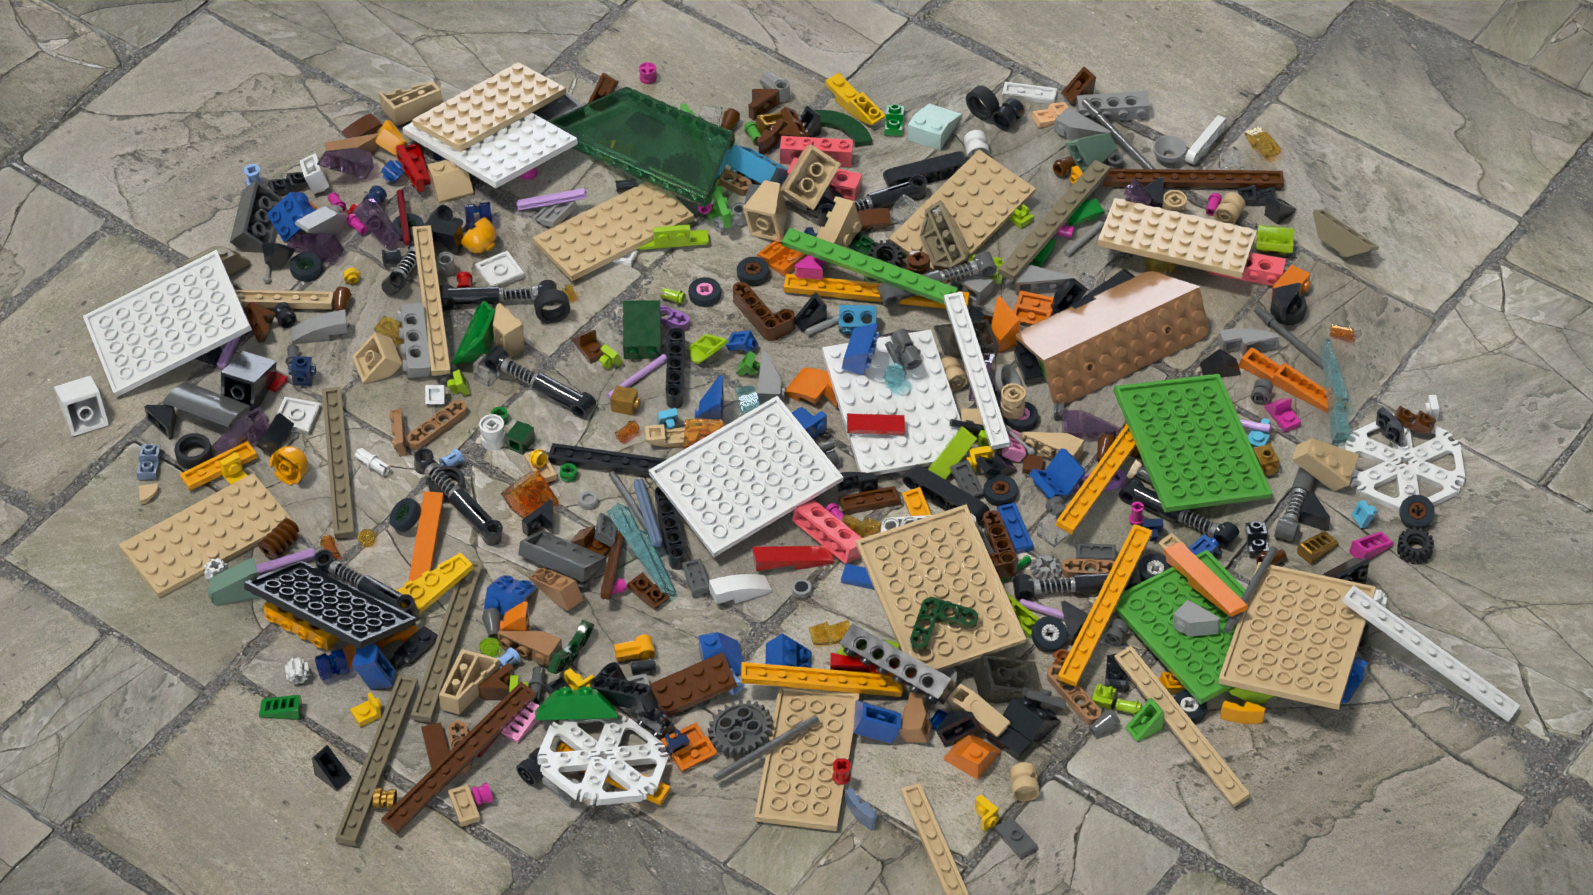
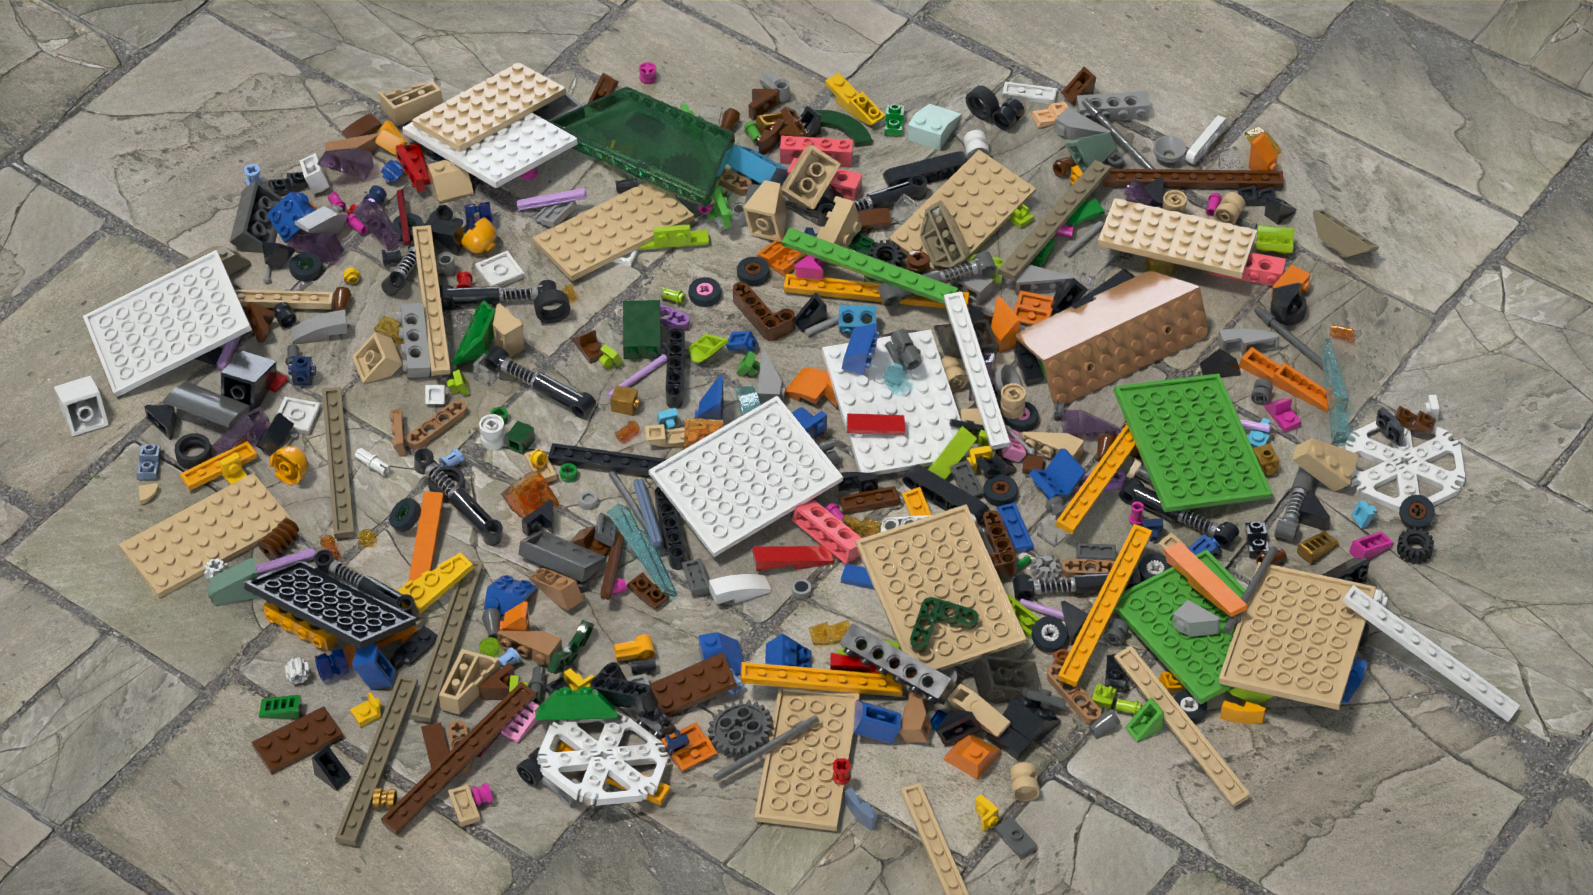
none -> reddish brown plate [252,706,344,775]
none -> orange slope [1248,133,1278,171]

